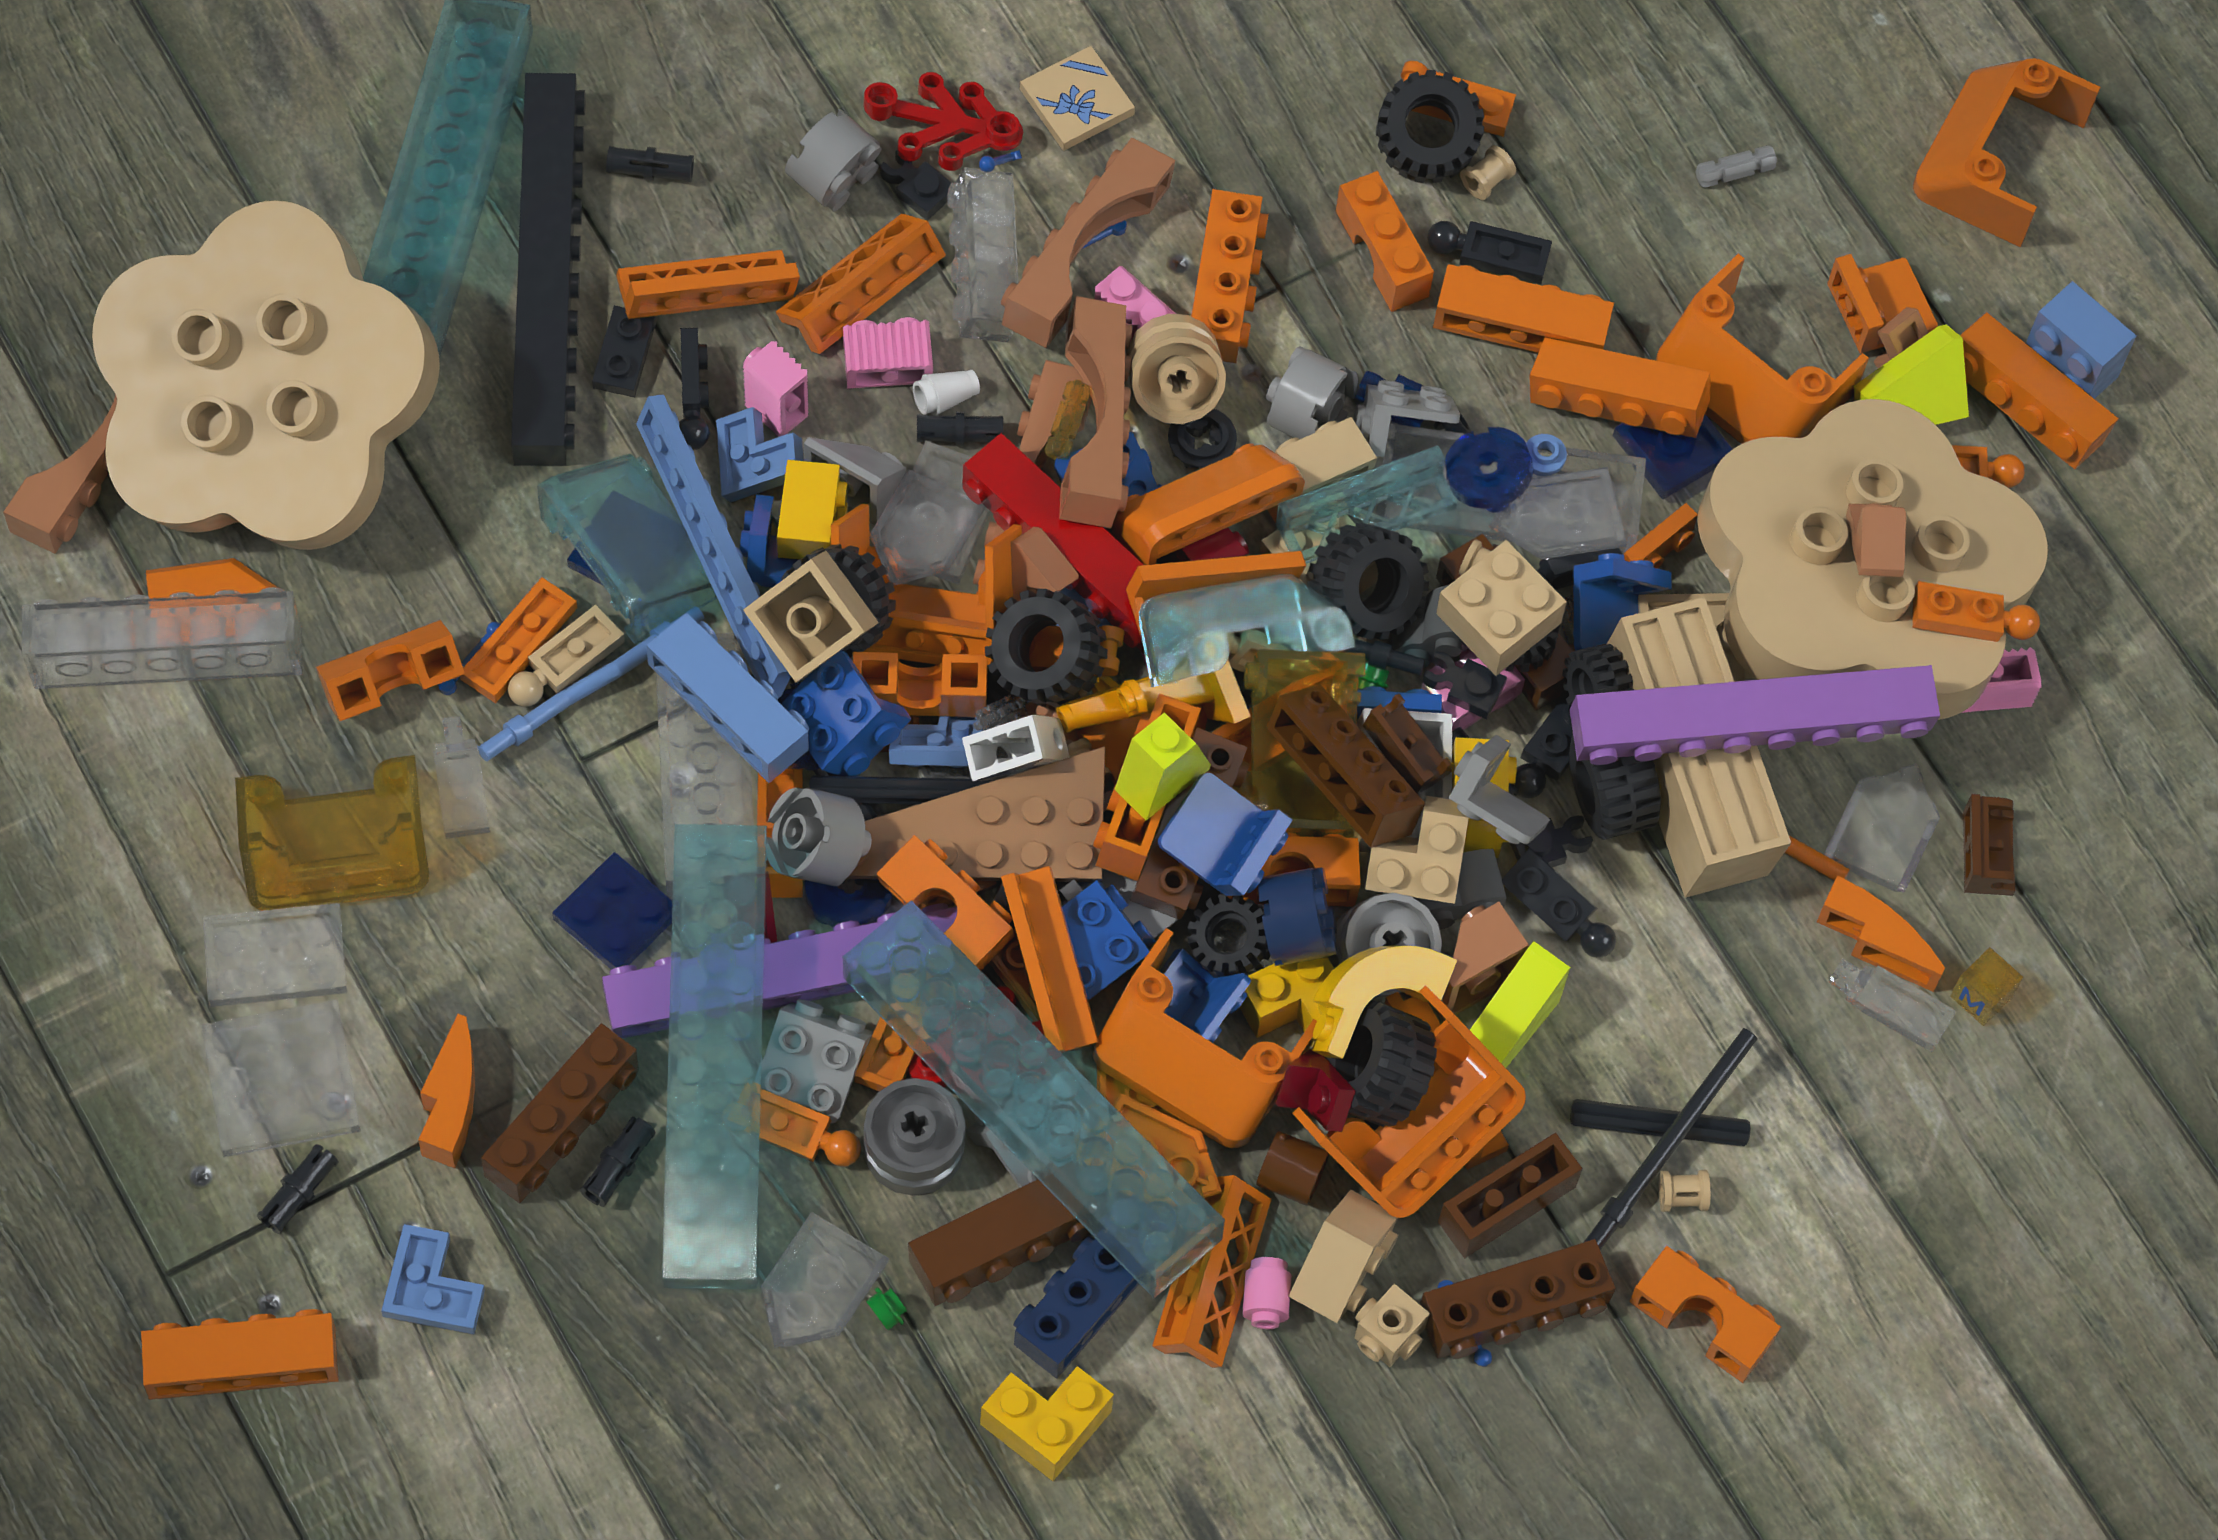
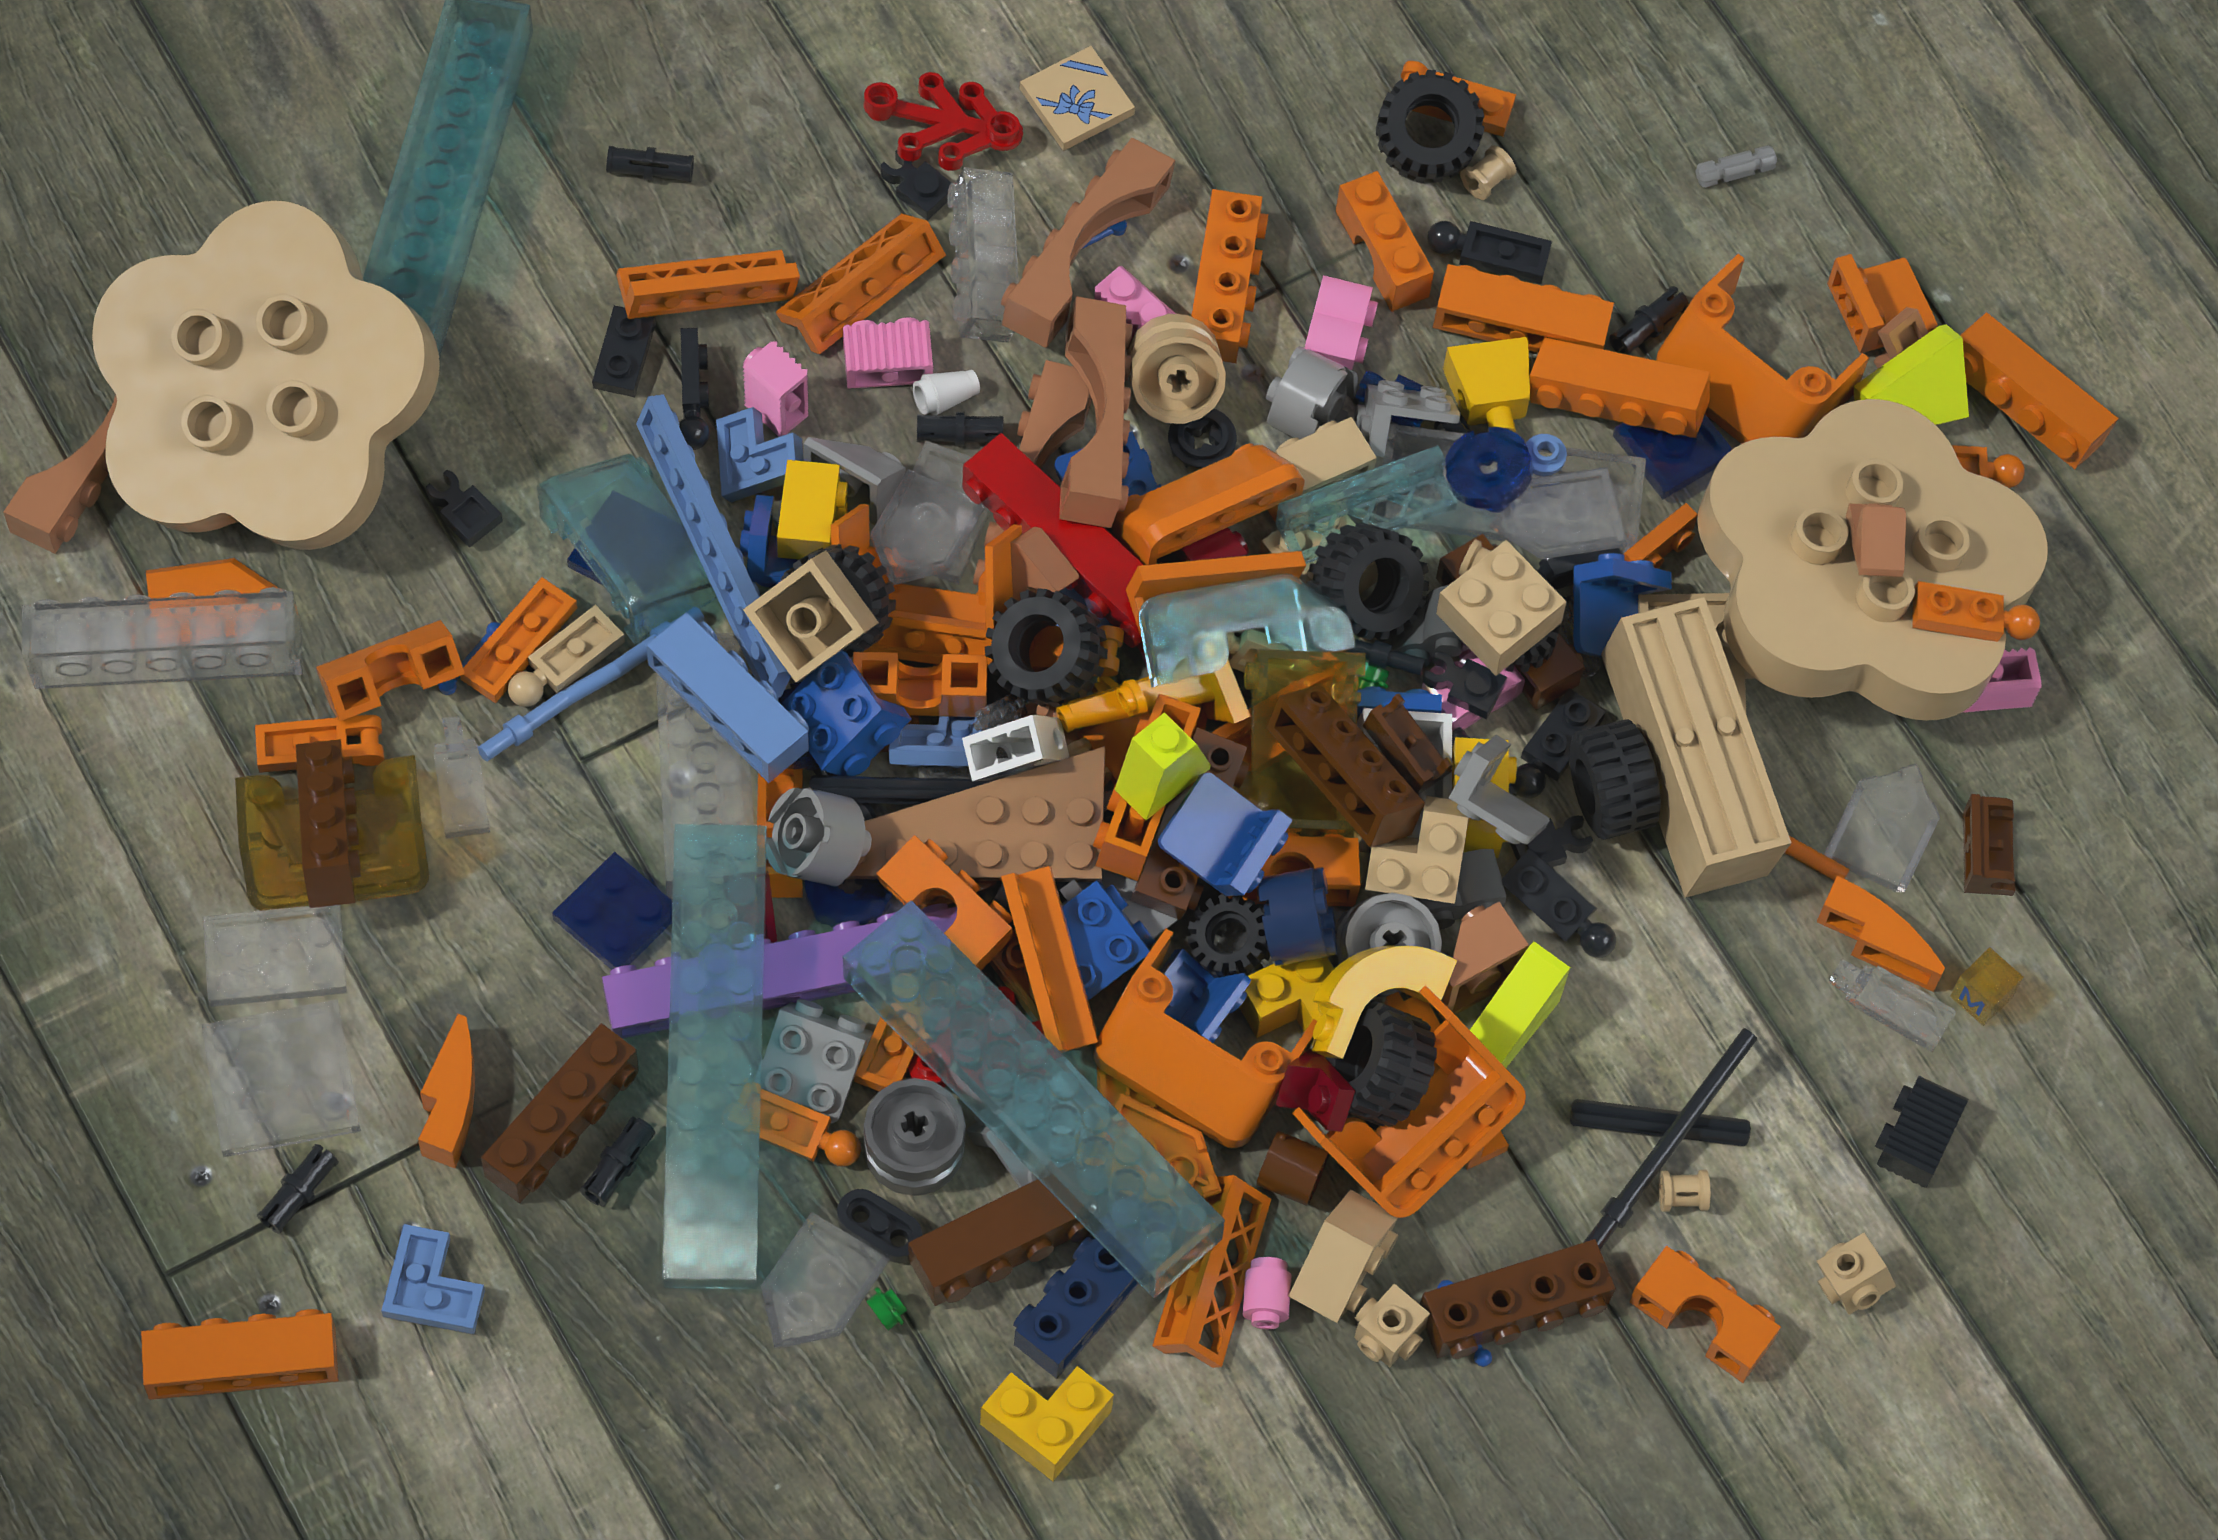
black brick [511,73,586,466] -> none
light grey brick [785,109,882,212] -> none
blue hinge [979,150,1022,173] -> none
clear yellow axle [1045,379,1091,460] -> none
reddish brown brick [1438,1132,1583,1259] -> none
black tyre [1562,643,1634,705] -> none
medium lavender brick [1570,665,1940,765] -> none
orange windscreen [1913,58,2101,247] -> none
medium blue brick [2026,281,2137,399] -> none
none -> orange plate [255,715,384,773]
none -> reddish brown brick [296,739,361,908]
none -> black plate [426,470,503,548]
none -> black plate [837,1189,922,1263]
none -> bright pink brick [1305,275,1378,370]
none -> yellow torso [1443,337,1530,441]
none -> black pin [1609,286,1689,355]
none -> tan brick [1817,1233,1896,1315]
none -> black brick [1875,1076,1969,1188]

